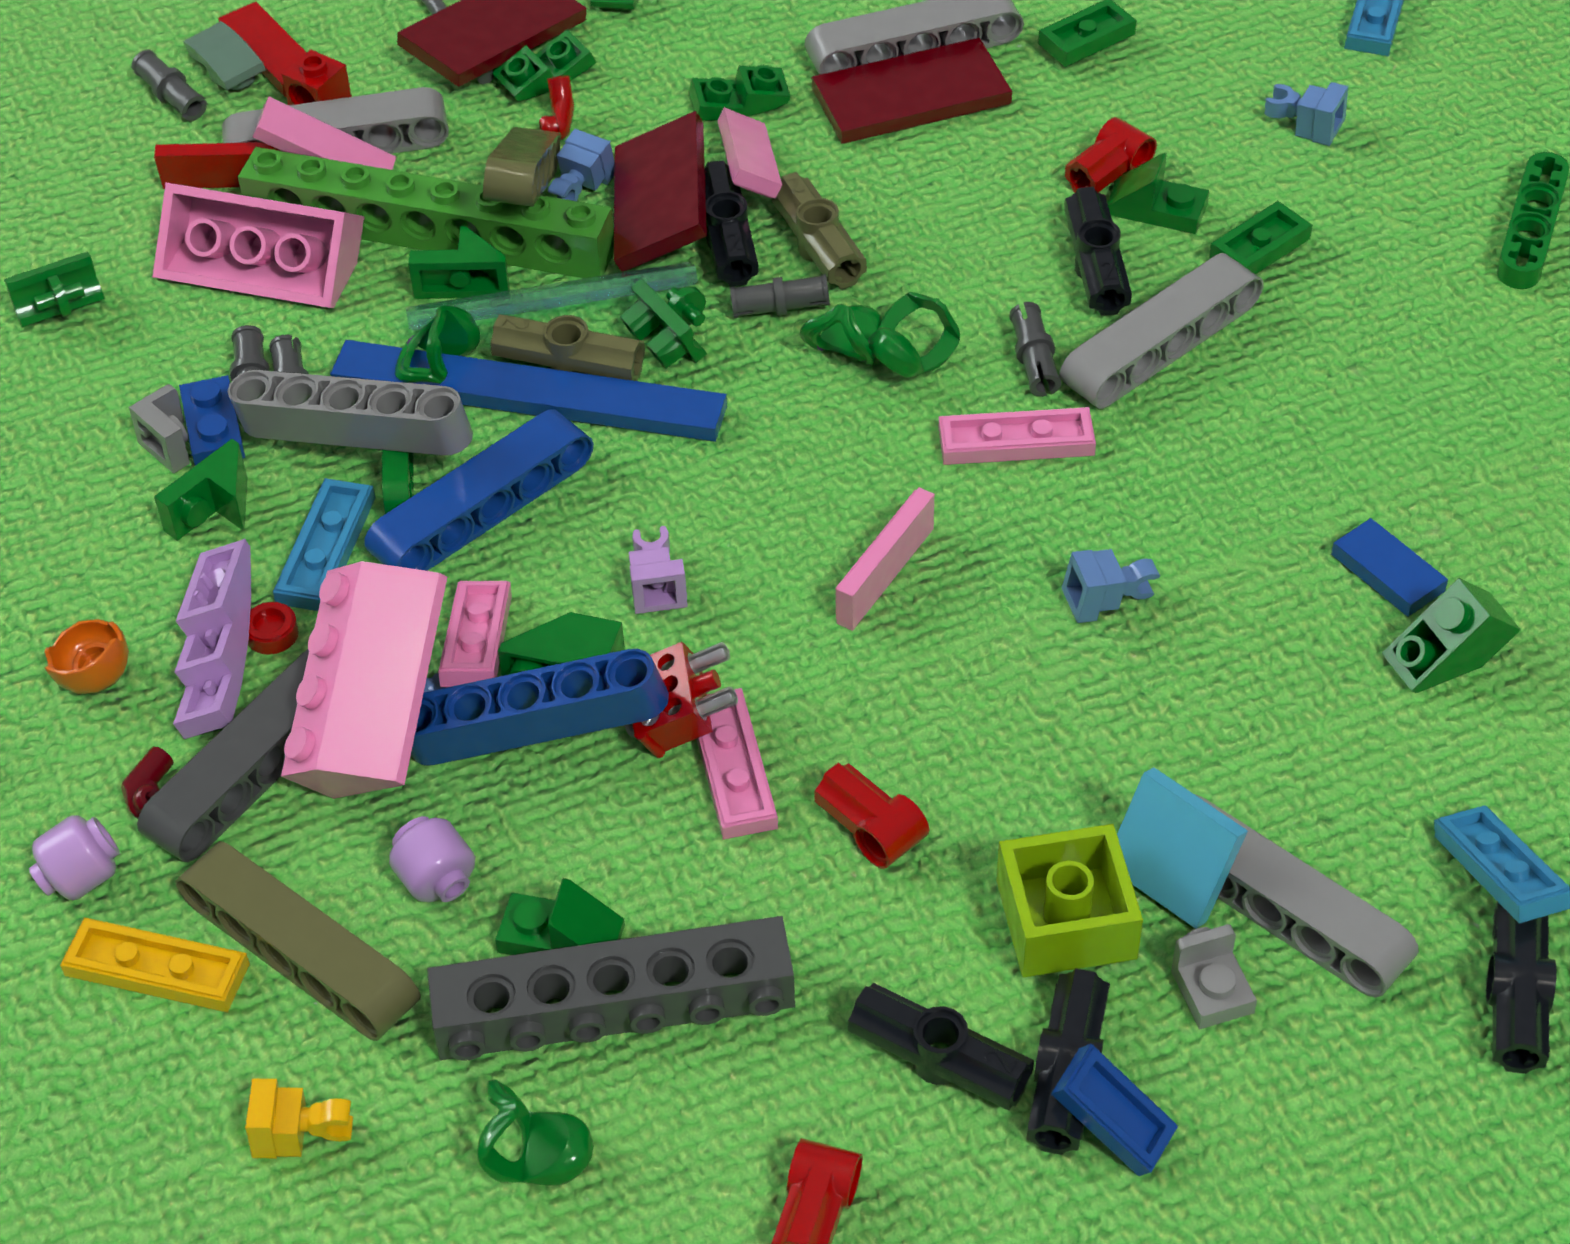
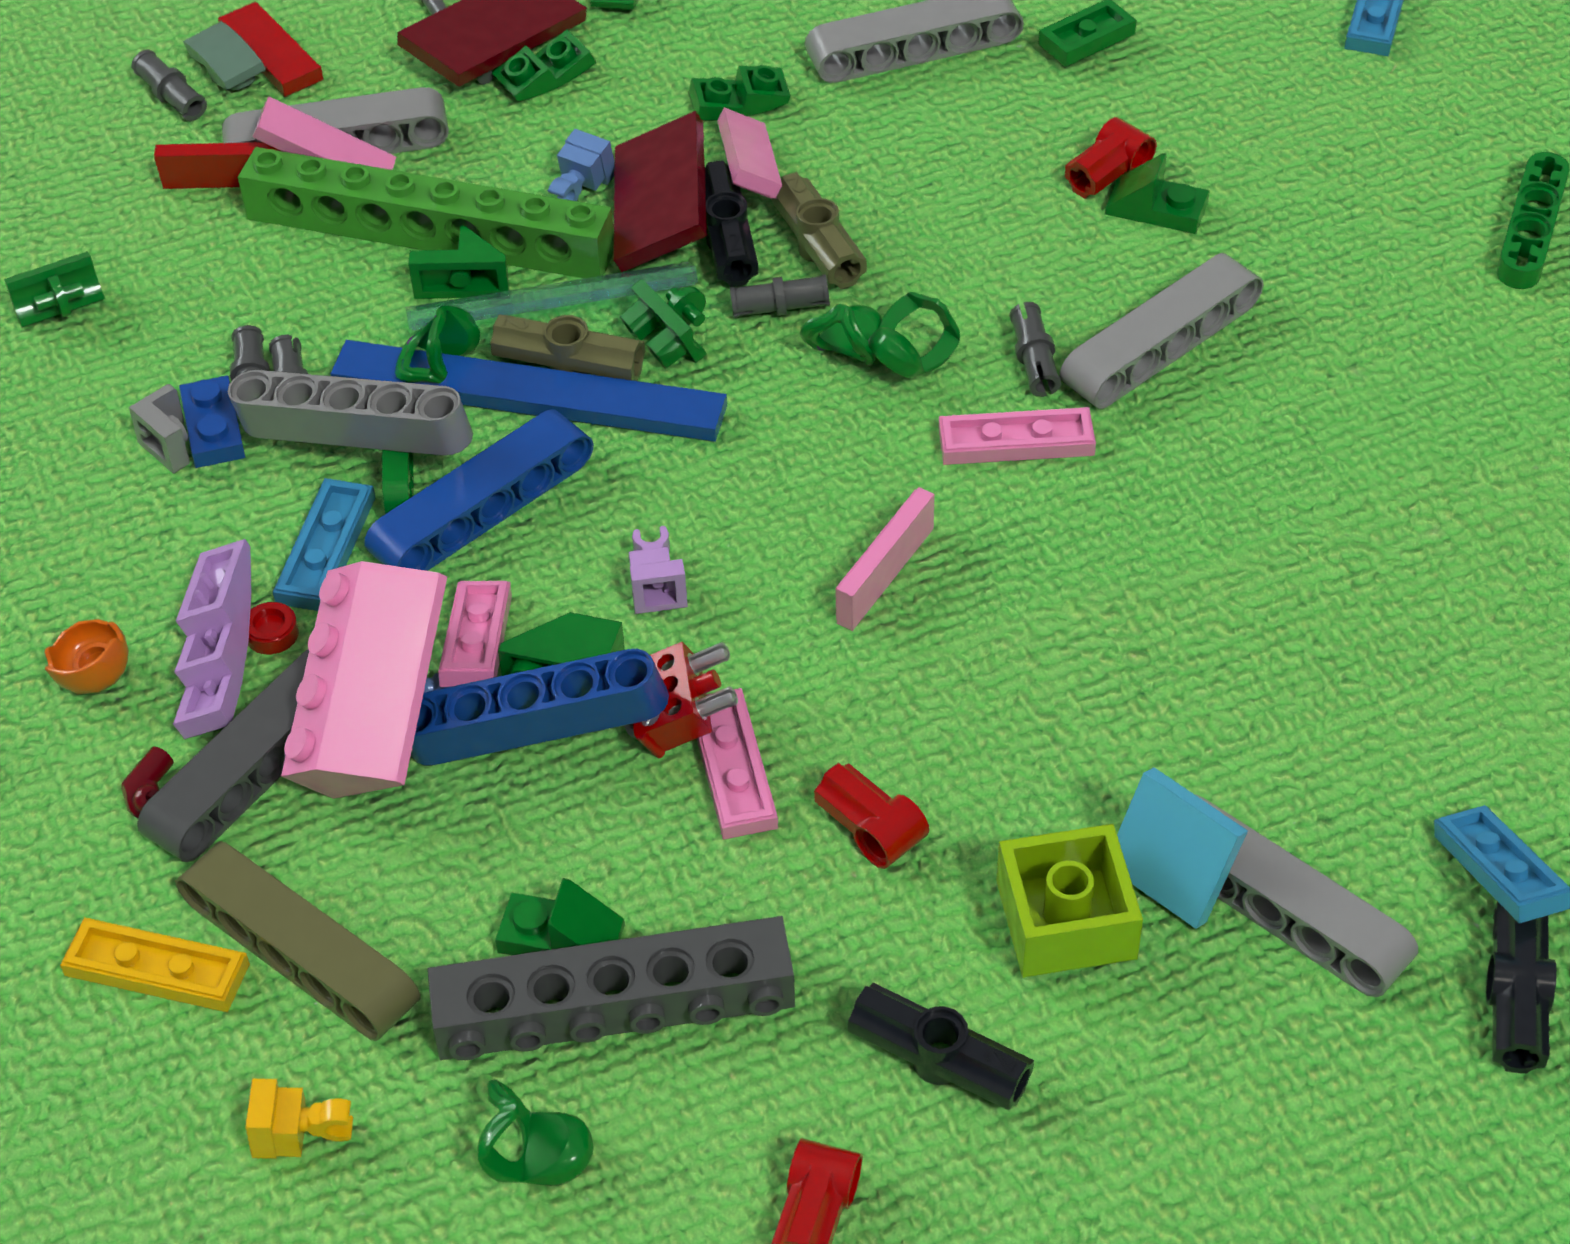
lavender head [29,815,120,900] -> none
bright pink slope [152,183,364,308] -> none
green slope [154,439,247,541] -> none
red brick [282,50,352,105] -> none
lavender head [389,816,475,902] -> none
olive beam [483,127,561,207] -> none
red arm [539,75,575,140] -> none
dark red tile [812,37,1012,144] -> none
black piece [1026,968,1110,1155] -> none
blue tile [1051,1044,1178,1176] -> none
medium blue piece [1062,549,1160,623] -> none
black piece [1064,187,1132,316] -> none
light grey bracket [1171,924,1257,1029] -> none
green plate [1209,201,1313,274] -> none
medium blue piece [1265,82,1348,146] -> none
blue tile [1331,518,1448,617] -> none
green slope [1382,578,1521,693] -> none

